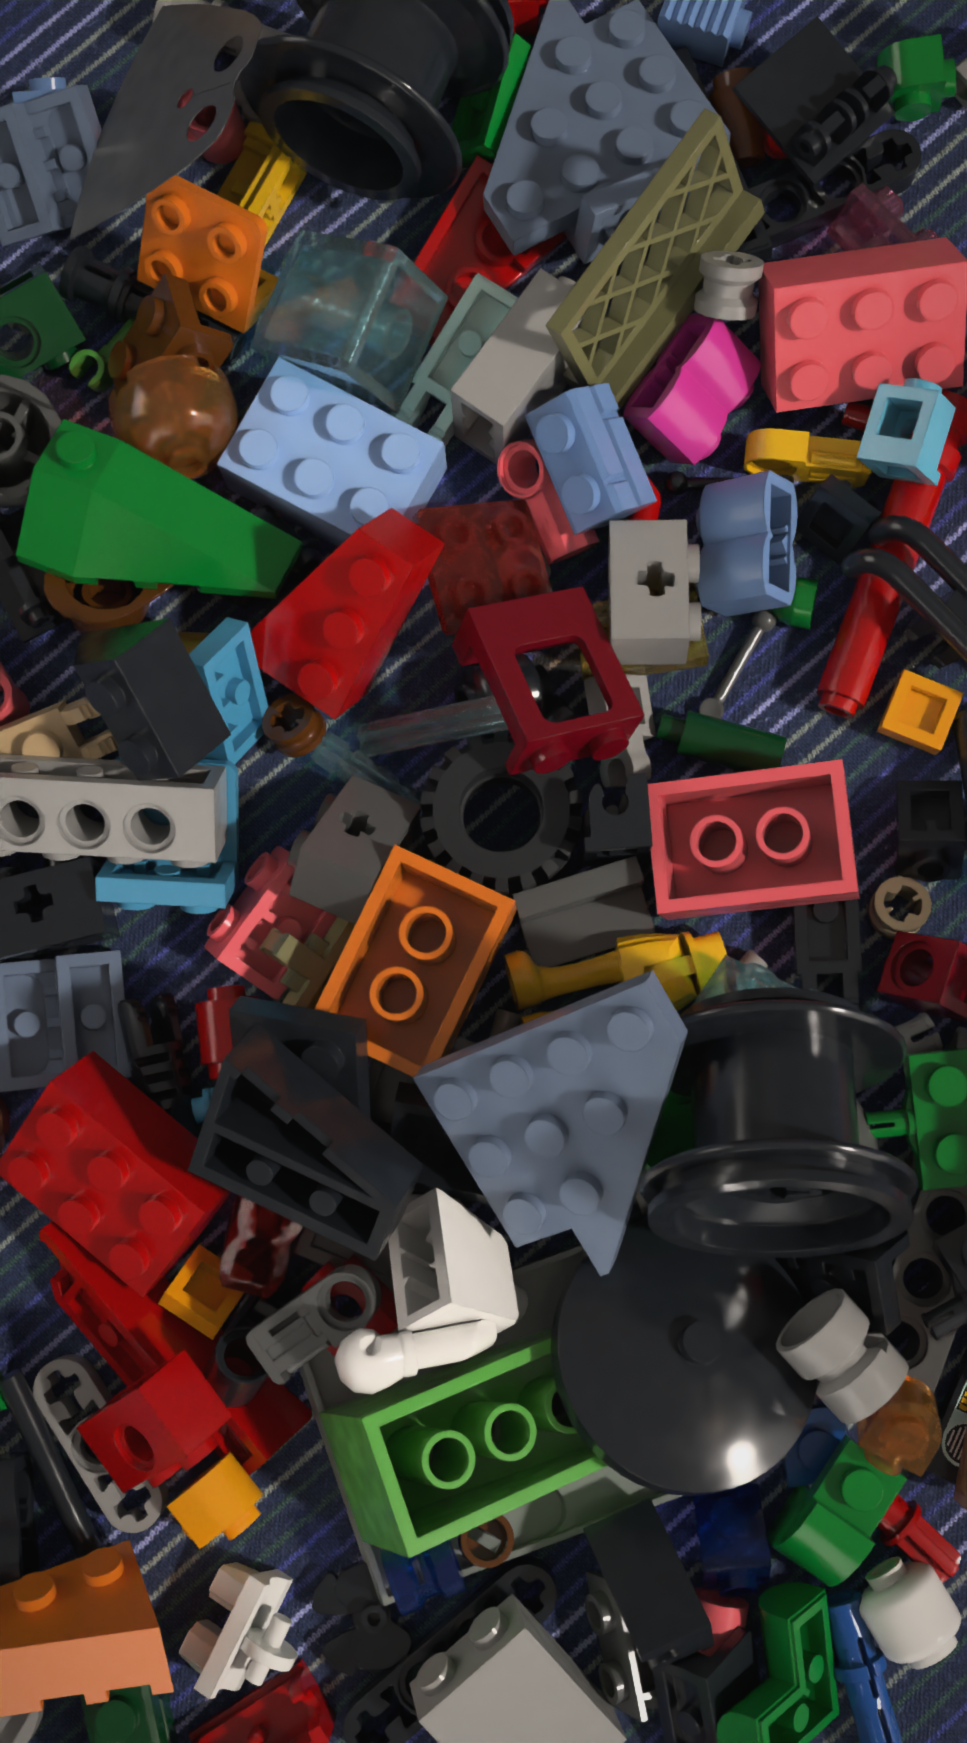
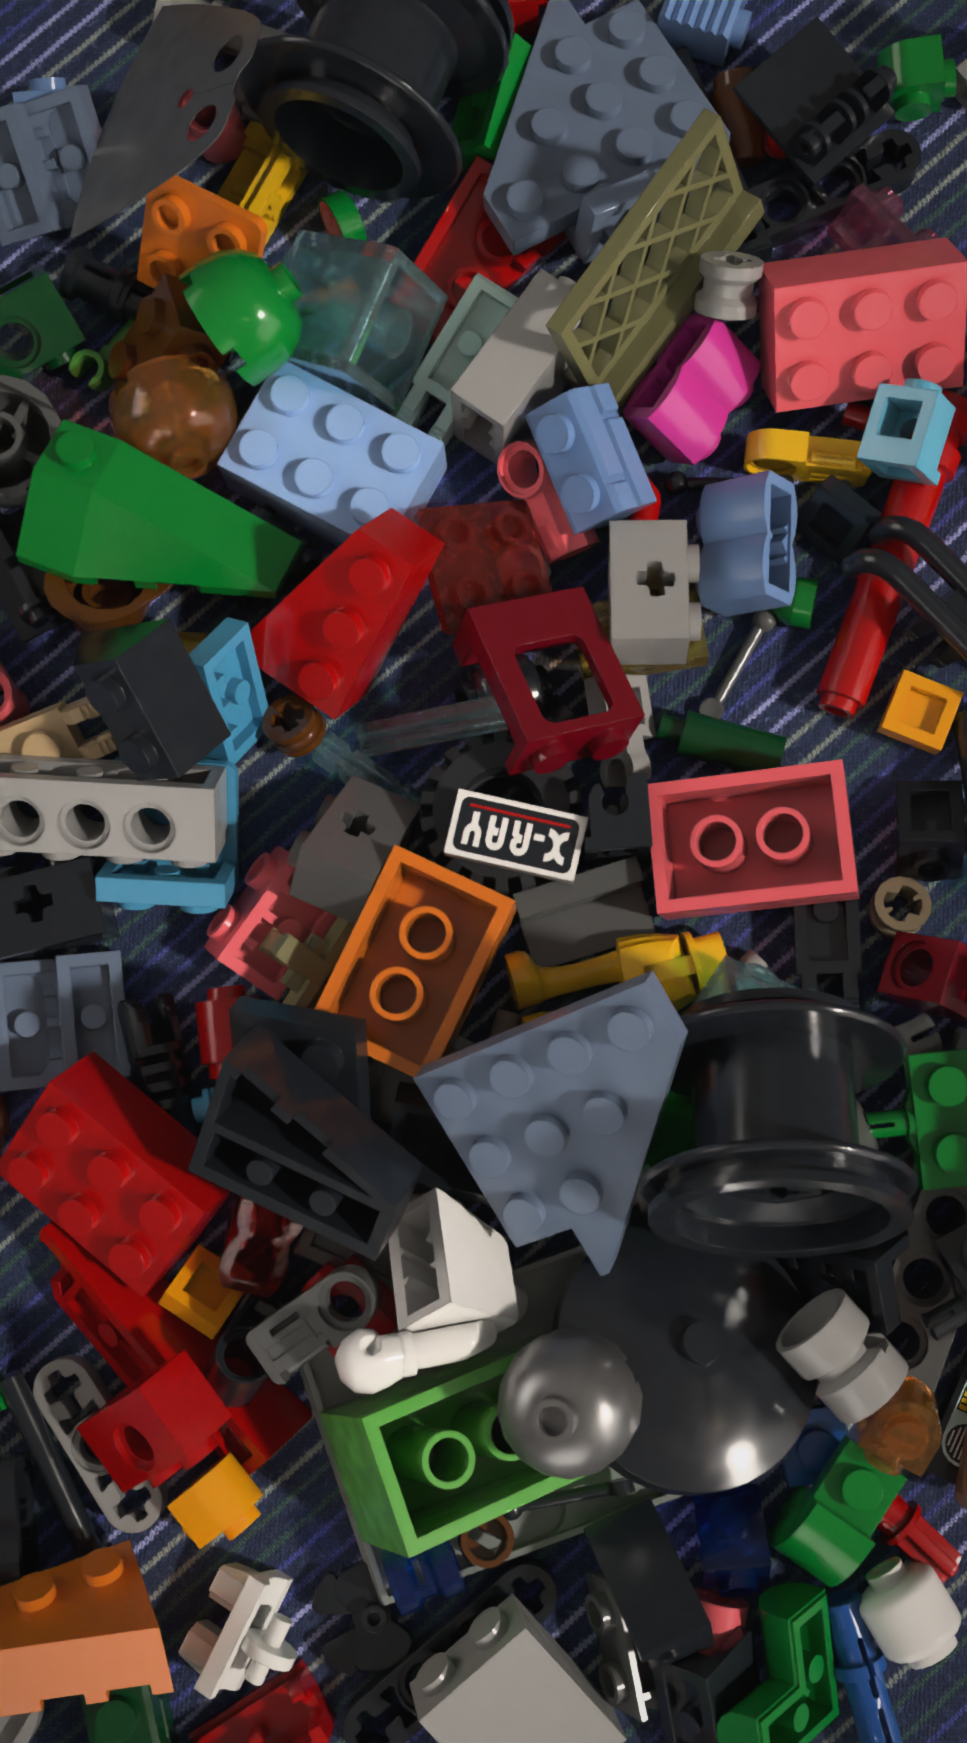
none -> green cylinder [179,248,304,386]
none -> green tile [318,189,367,258]
none -> tile [444,788,588,884]
none -> flat silver cylinder [497,1327,643,1480]
none -> black hinge [503,1477,636,1521]

